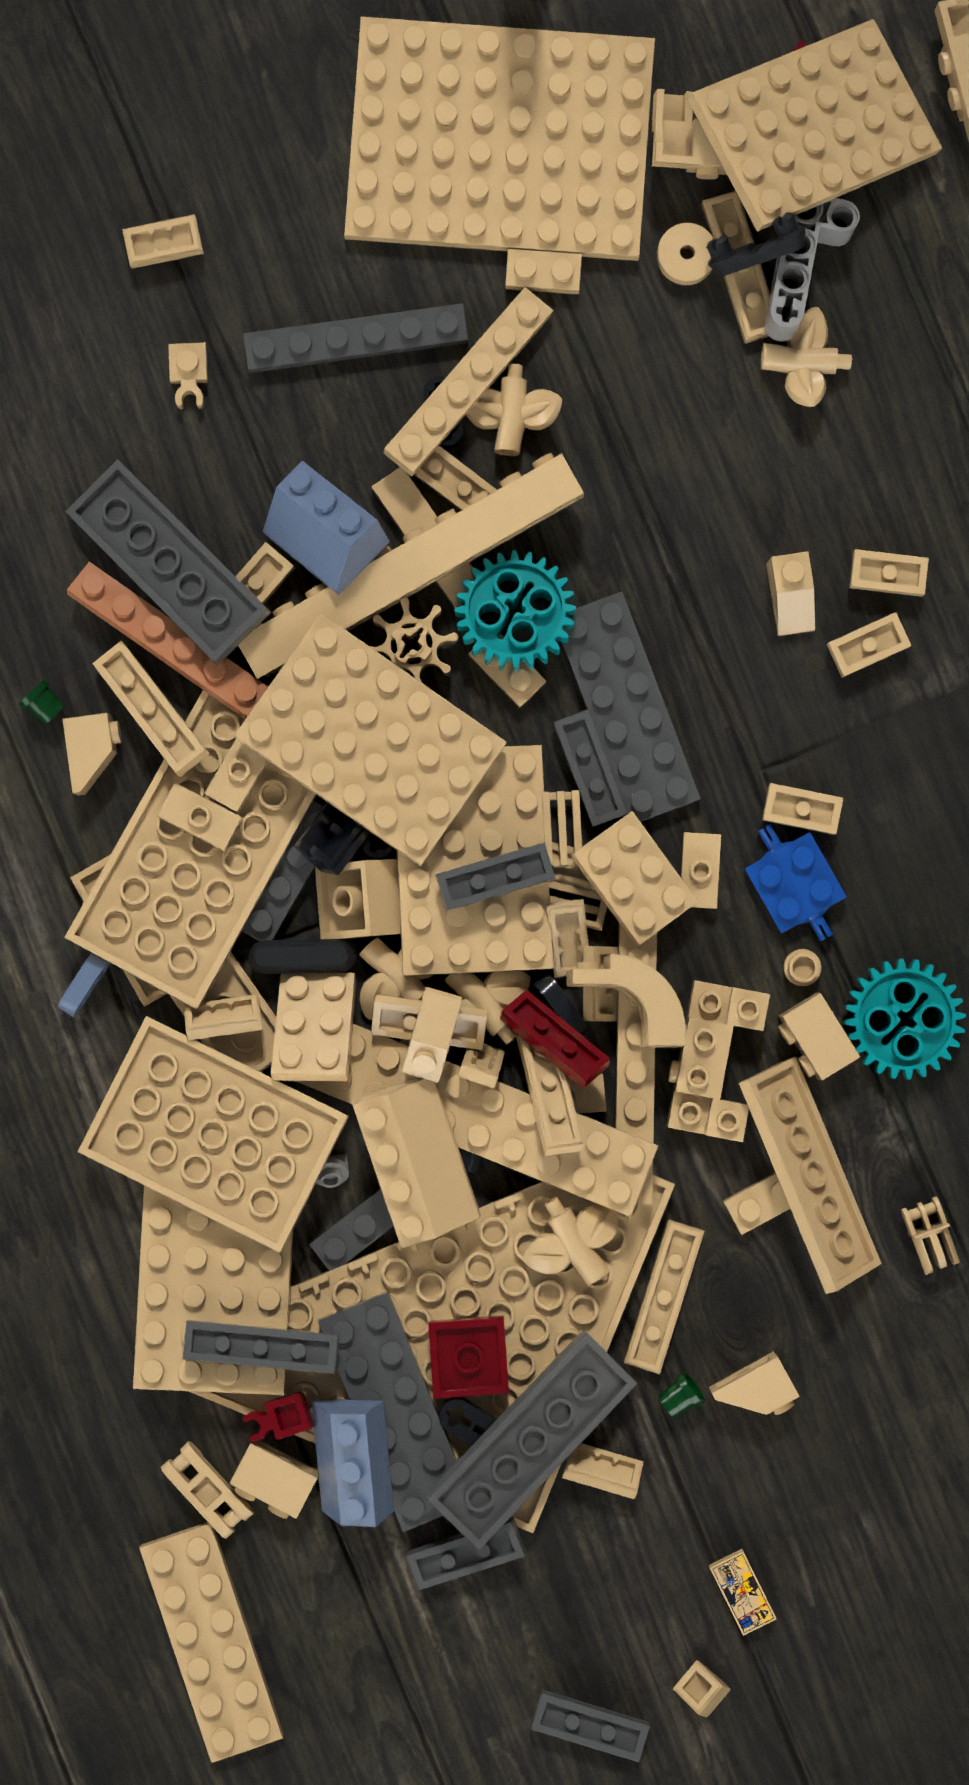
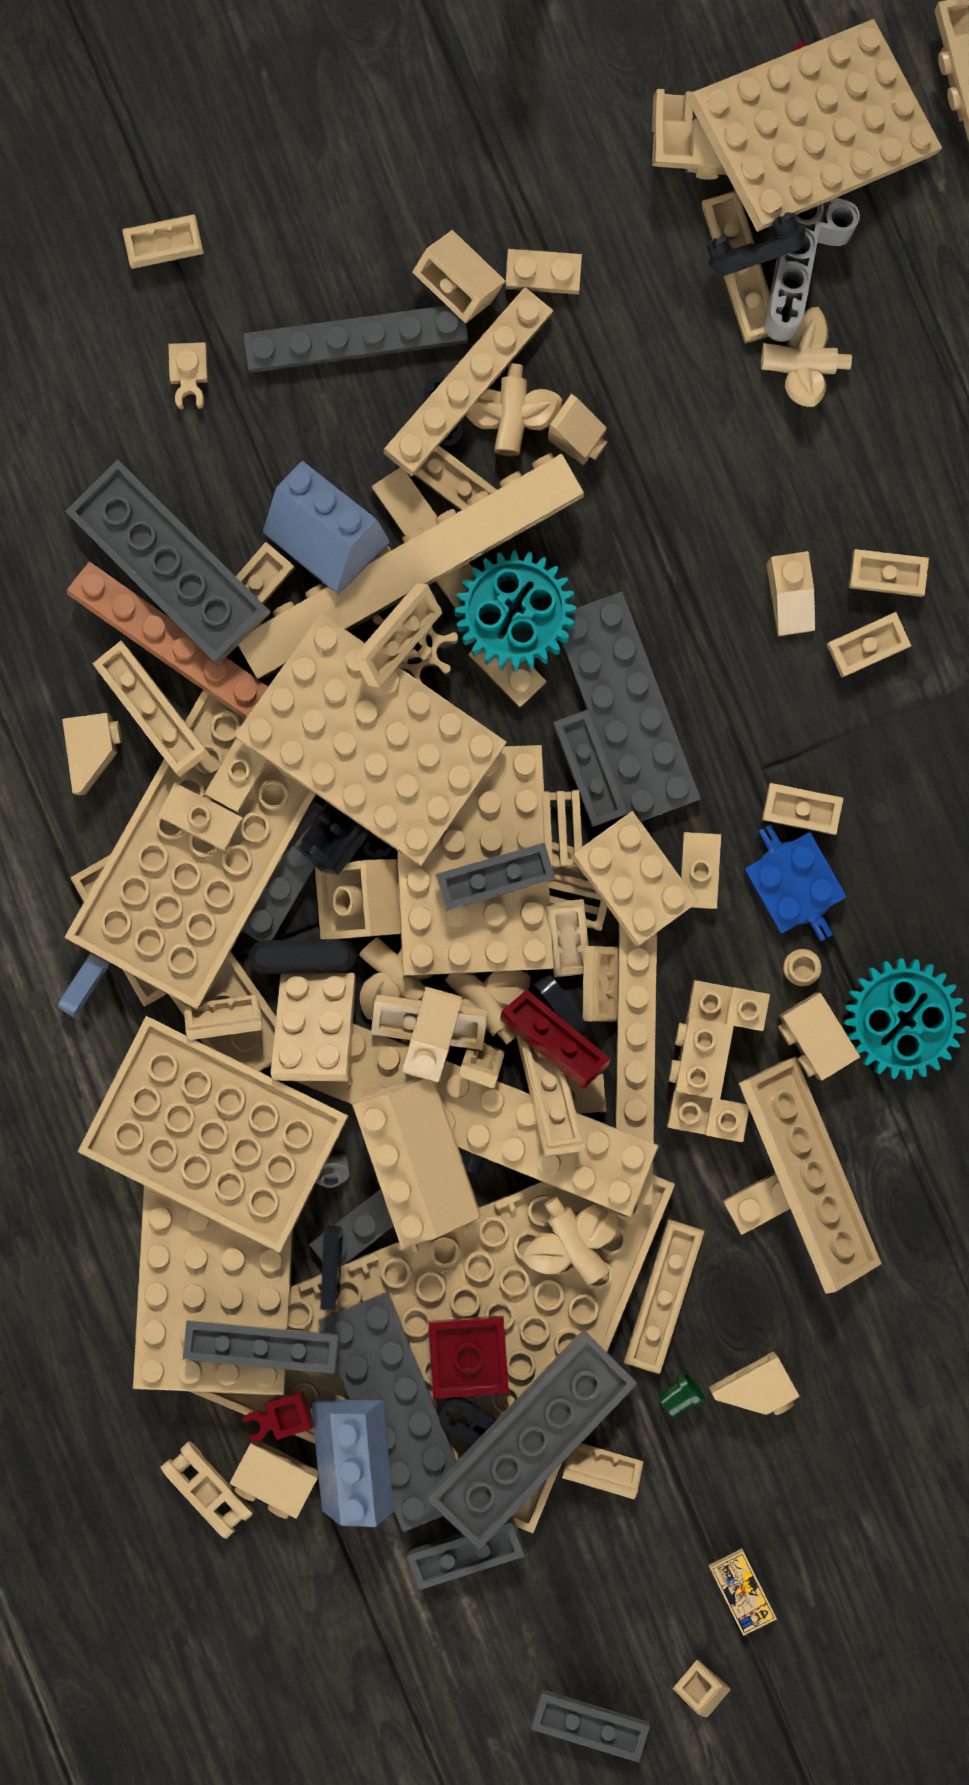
dark green piece [18,678,65,725] -> none
tan plate [139,1522,284,1763] -> none
tan plate [344,17,655,261] -> none
tan arch [567,954,686,1048] -> none
tan piece [657,223,714,285] -> none
tan arm [901,1197,960,1275] -> none
none -> black tile [320,1225,343,1310]
none -> tan plate [353,583,442,688]
none -> tan brick [412,230,505,323]
none -> tan slope [548,394,607,465]

